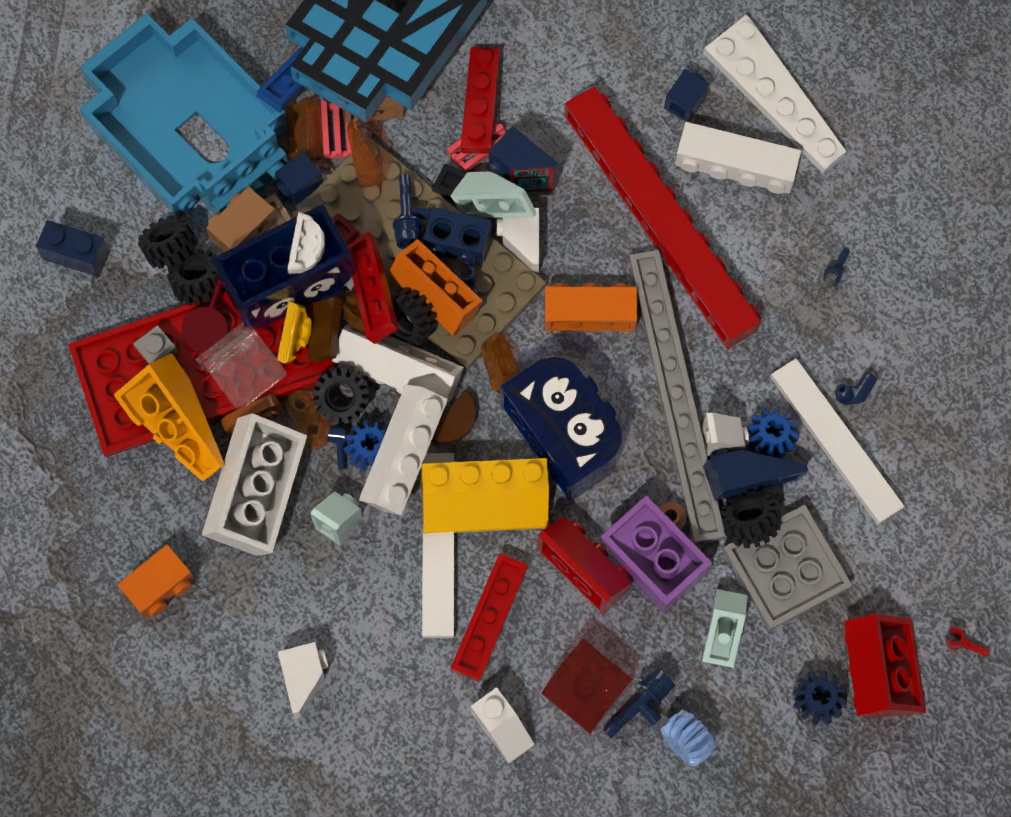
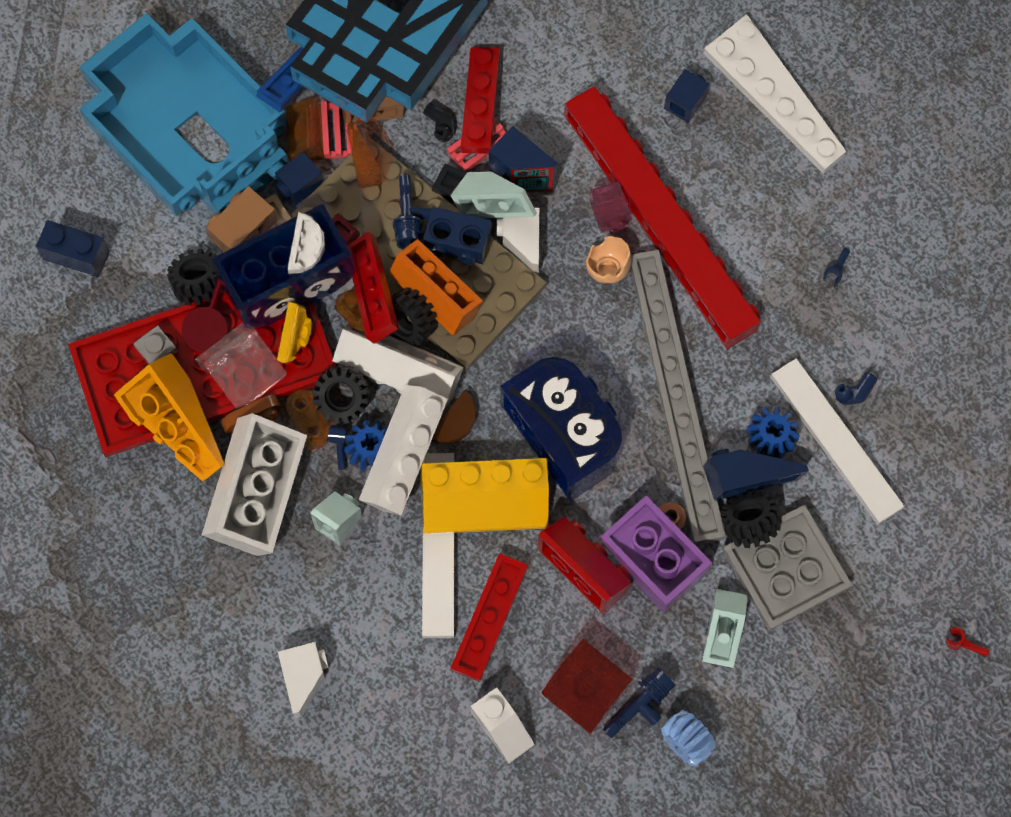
orange brick [117,544,195,620] -> none
black tyre [138,215,198,269] -> none
reddish brown tile [308,297,342,363] -> none
dark blue hand [457,265,484,309] -> none
clear orange plate [481,335,520,396] -> none
orange brick [544,283,637,332] -> none
white brick [675,122,801,194] -> none
white slope [701,413,749,460] -> none
dark blue gear [792,671,847,726] -> none
red slope [844,614,926,718] -> none
none -> black arm [423,102,454,142]
none -> light nougat hair [585,236,632,284]
none -> clear pink brick [589,181,630,233]

